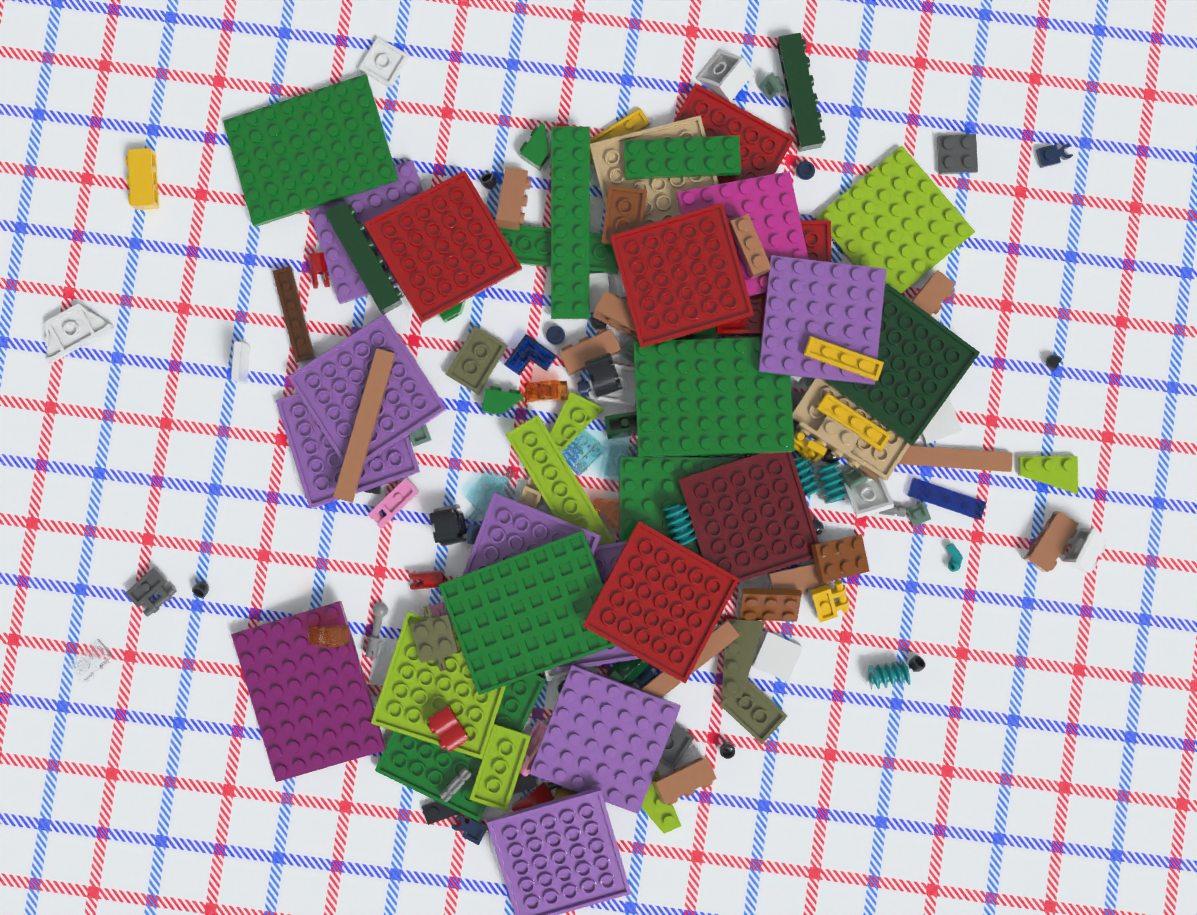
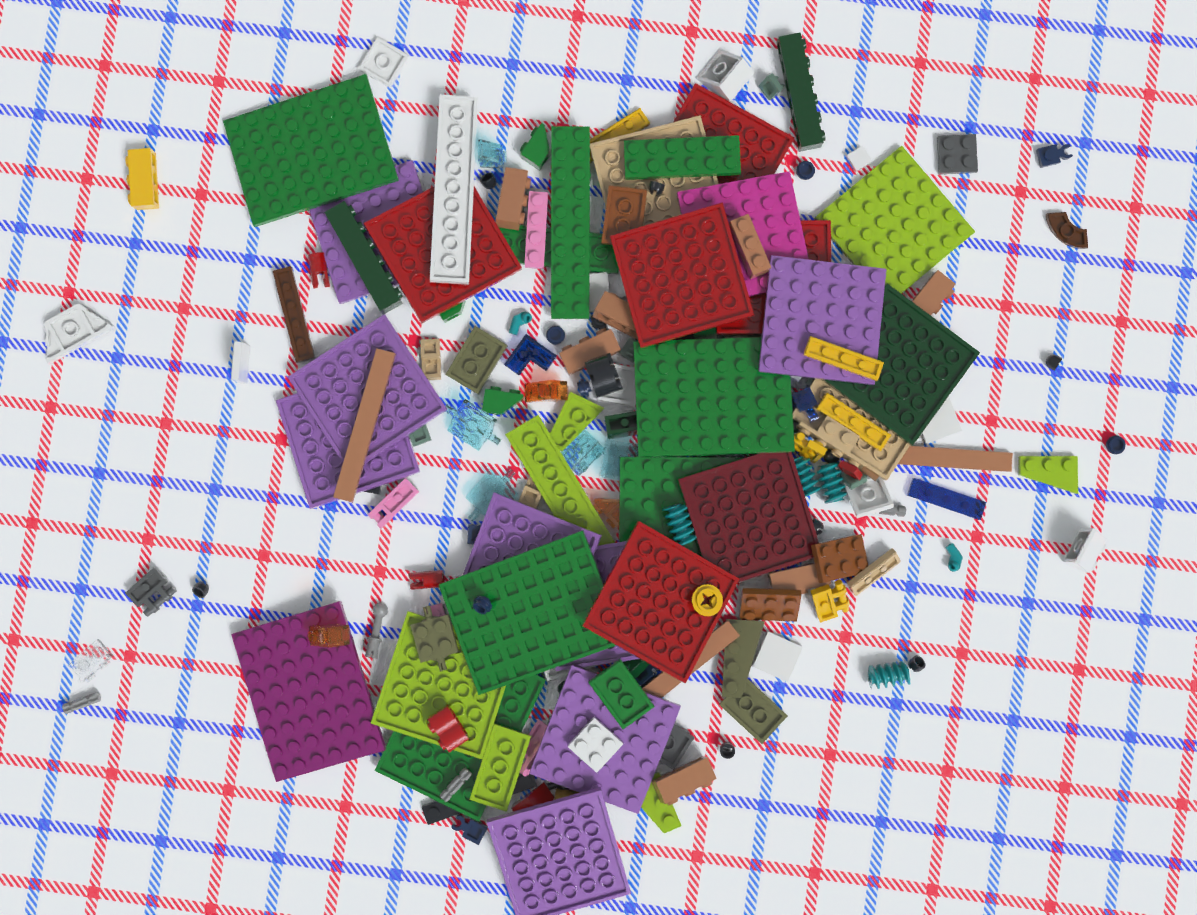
black brick [429,504,467,546] -> none
sand green tile [906,502,931,527] -> none
nougat brick [1023,511,1079,572] -> none
none -> light grey axle [62,692,101,714]
none -> tan slope [421,339,442,380]
none -> white plate [430,94,478,285]
none -> clear light blue plate [445,399,502,451]
none -> dark blue plate [473,596,492,614]
none -> clear light blue slope [478,139,507,168]
none -> teal arm [508,311,532,335]
none -> bright pink plate [525,191,548,269]
none -> white plate [568,716,623,773]
none -> green tile [588,659,655,729]
none -> black hinge [649,181,665,196]
none -> yellow gear [691,584,723,616]
none -> clear blue plate [791,387,819,423]
none -> red tile [838,460,863,480]
none -> white tile [846,145,873,172]
none -> tan tile [847,548,901,596]
none -> reddish brown tile [1045,212,1088,249]
none -> dark blue plate [1106,435,1126,455]

